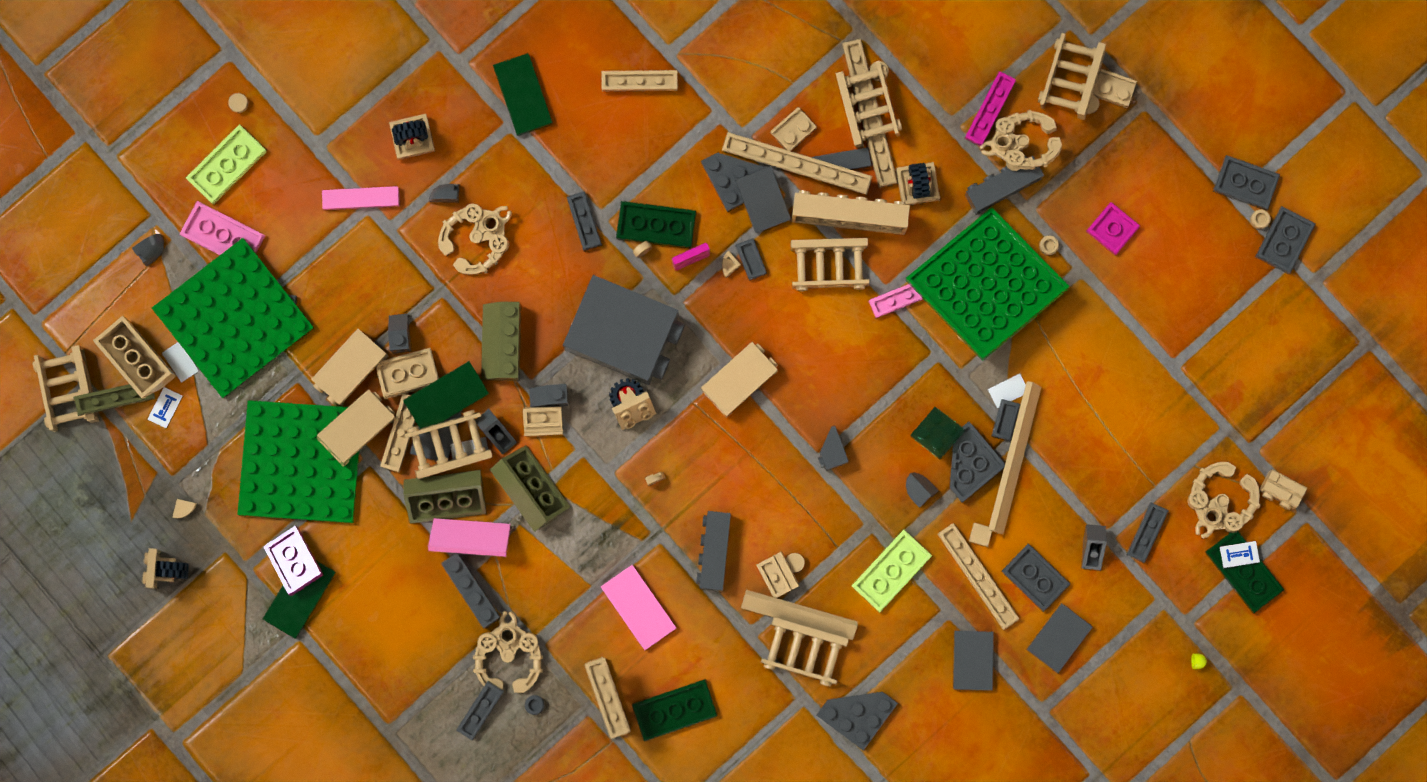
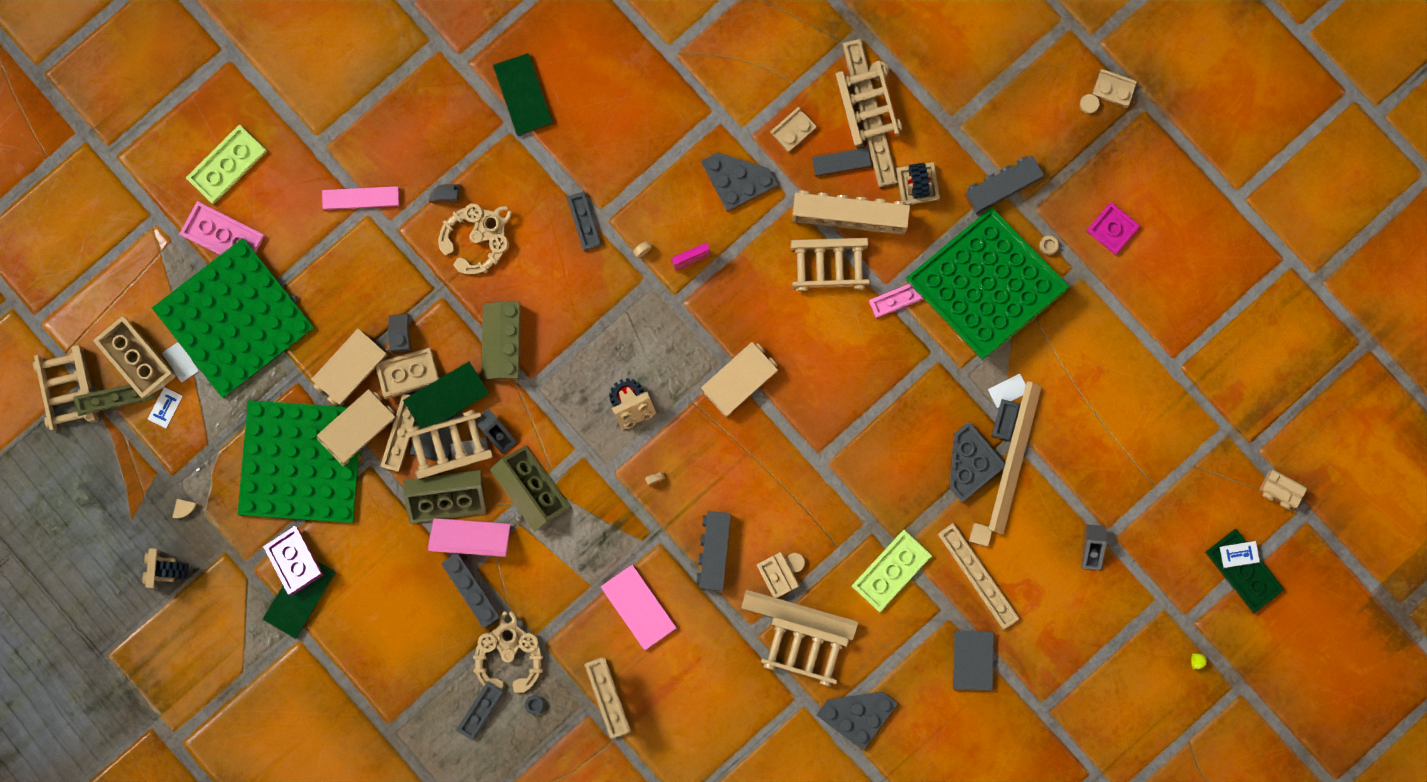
dark grey brick [132,233,164,266] -> none
tan tile [228,93,248,113] -> none
plate [389,114,435,160] -> none
tan plate [523,406,563,436] -> none
dark grey slope [529,384,569,407] -> none
dark grey brick [563,275,685,385] -> none
tan plate [602,70,677,91] -> none
dark green tile [616,201,696,249] -> none
dark green tile [632,679,718,741] -> none
tan tile [722,132,872,195] -> none
tan tile [722,251,741,278] -> none
dark grey tile [735,166,791,233] -> none
dark grey tile [735,238,767,281] -> none
dark grey slope [818,426,849,471] -> none
dark grey brick [906,472,939,508] -> none
clear green plate [910,407,965,460] -> none
dark pink plate [964,71,1016,146] -> none
tan piece [980,110,1062,171] -> none
dark grey tile [1001,544,1070,612] -> none
dark grey tile [1026,603,1092,673] -> none
tan fence [1038,33,1106,120] -> none
dark grey tile [1126,502,1169,563] -> none
tan piece [1187,462,1261,539] -> none
dark grey tile [1213,155,1280,211] -> none
tan tile [1250,209,1270,229] -> none
dark grey tile [1255,206,1315,274] -> none

